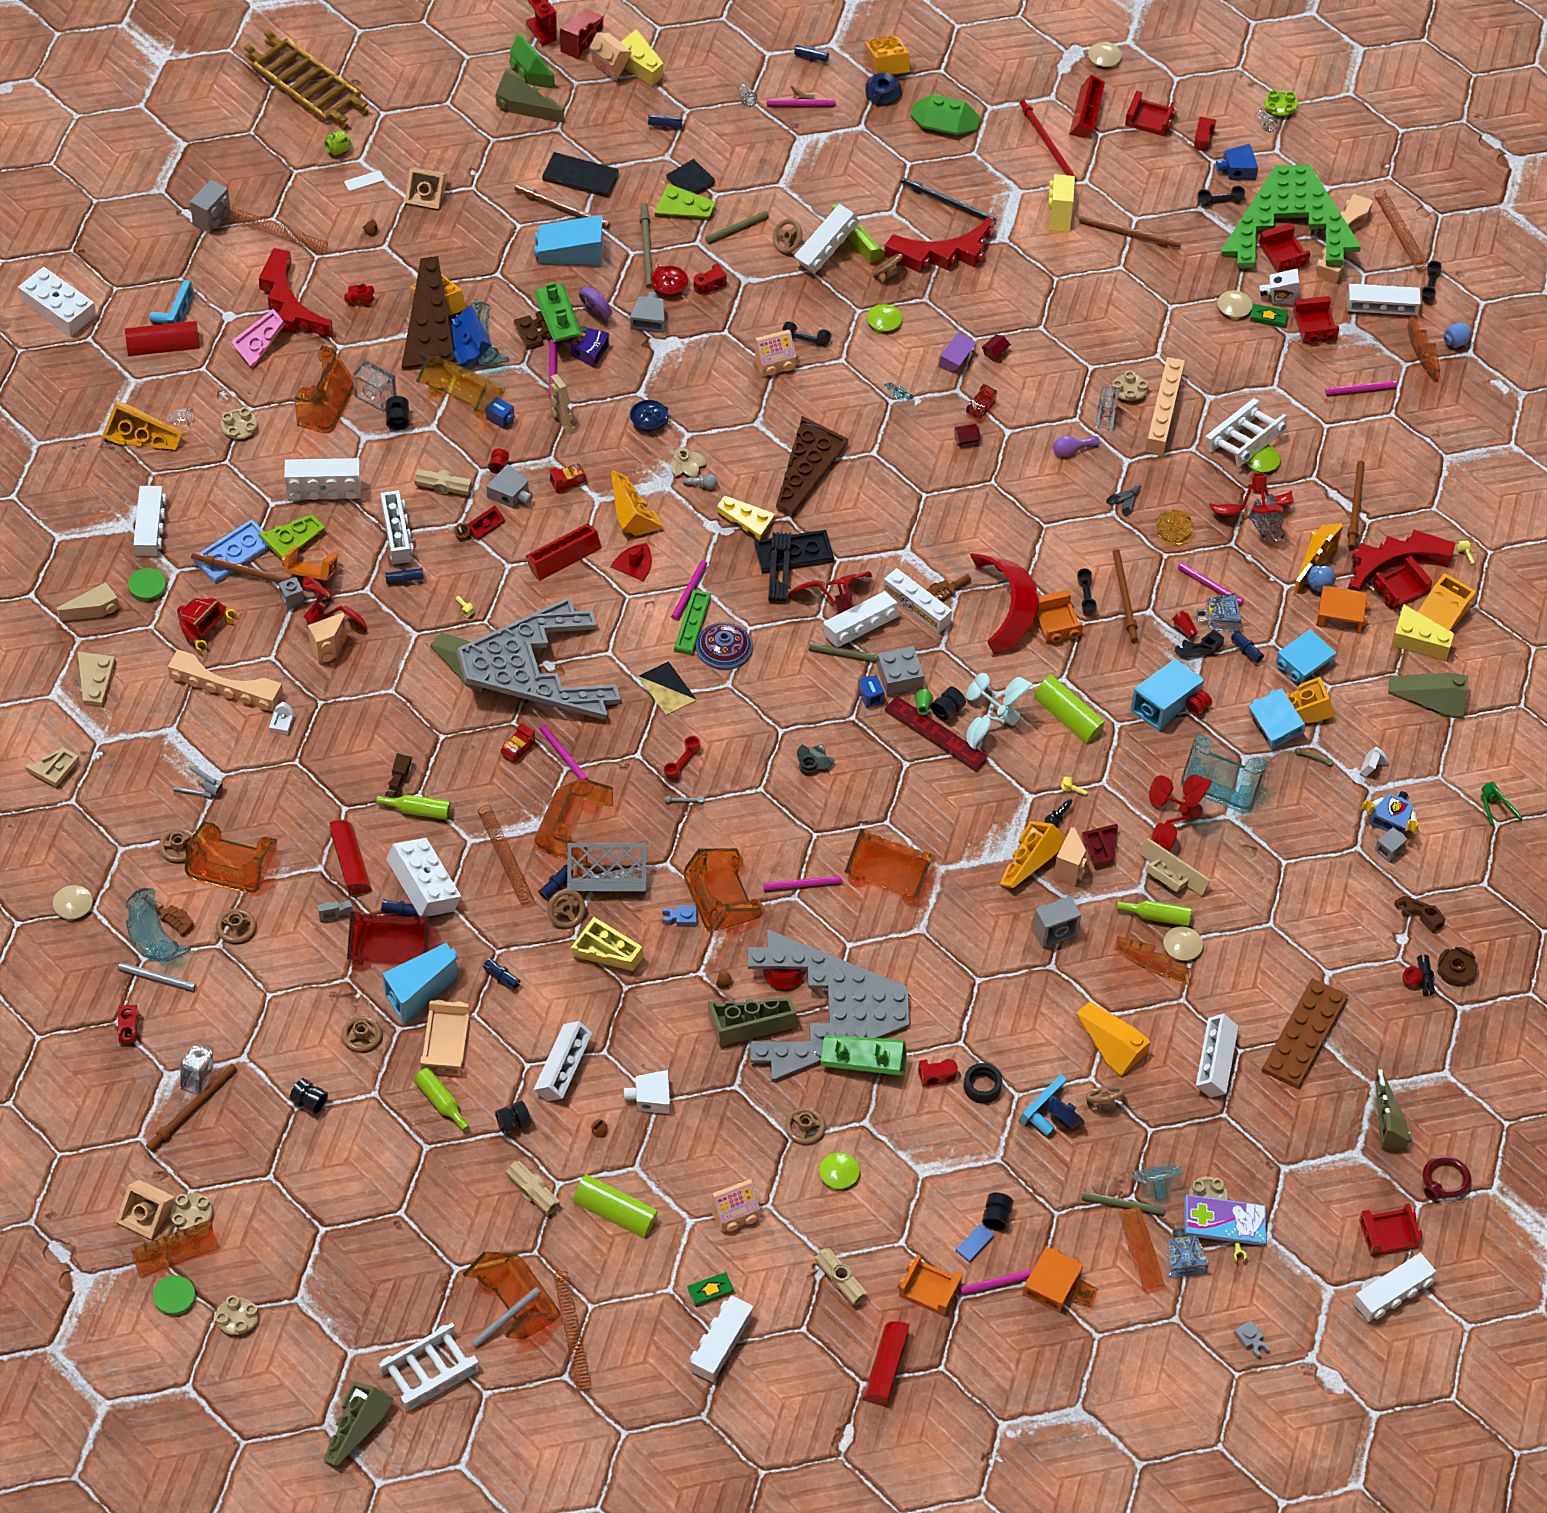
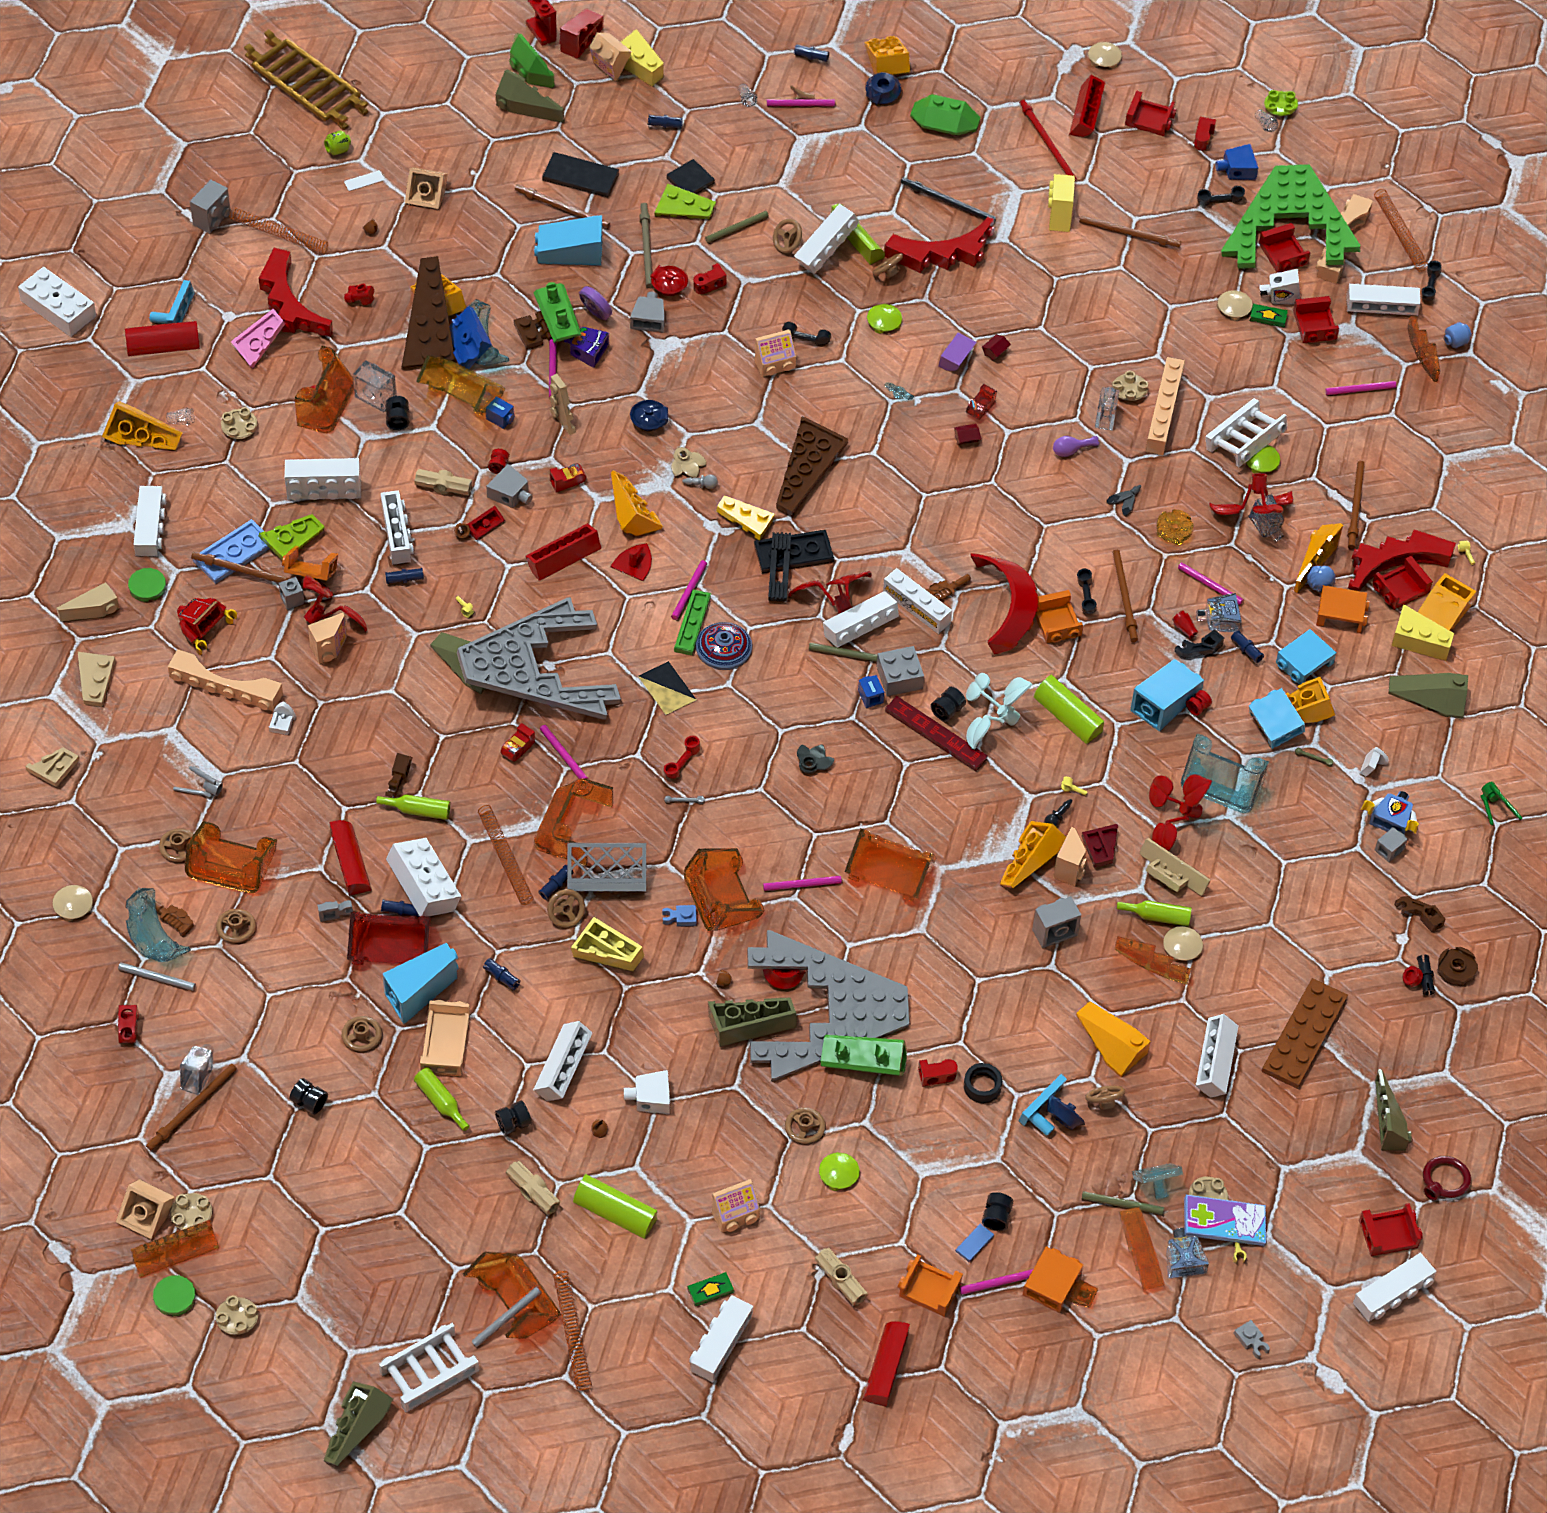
bright green cone [914,689,933,715] -> none

